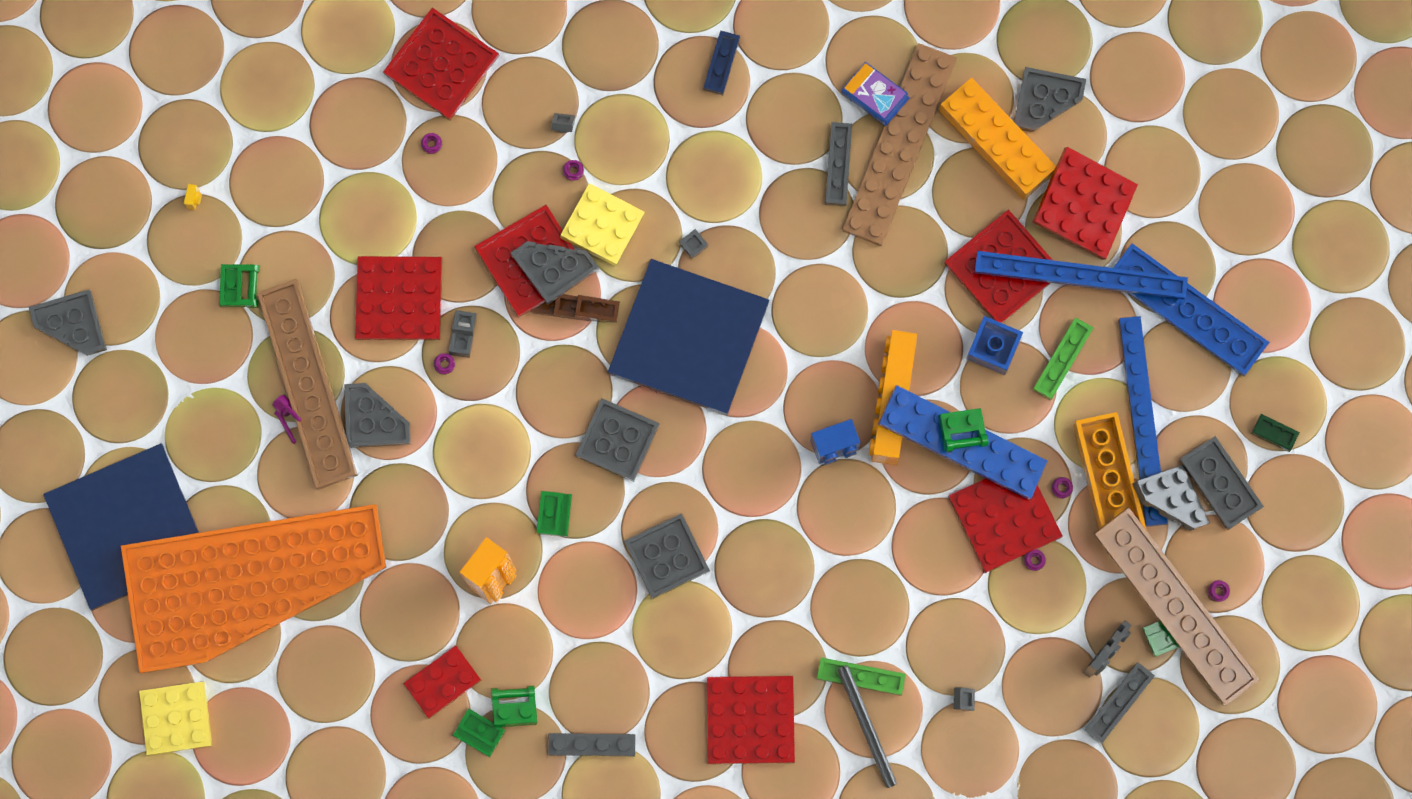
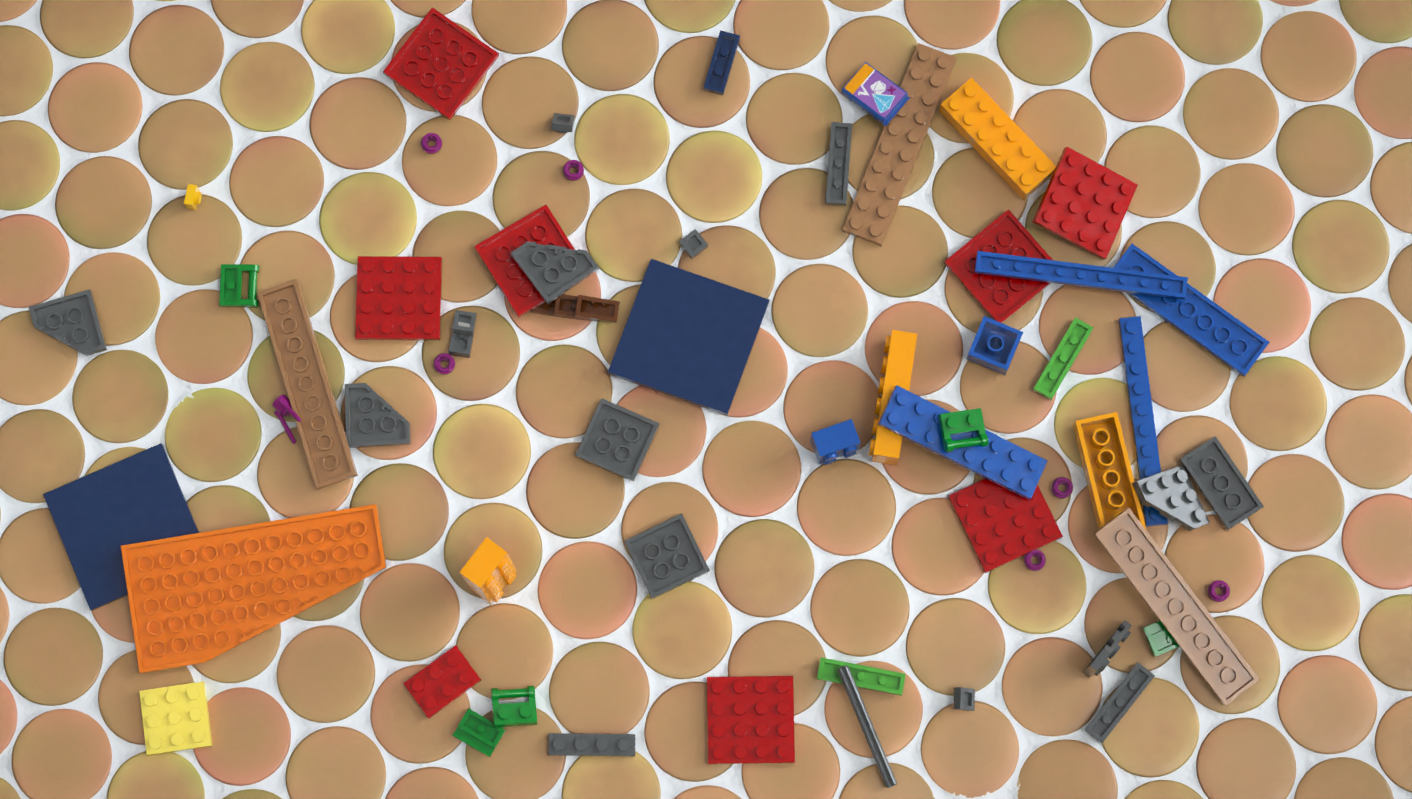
green plate [537,491,572,537] -> none
light yellow plate [560,183,645,267] -> none
dark grey plate [1014,67,1086,132] -> none
dark green plate [1251,414,1300,452] -> none

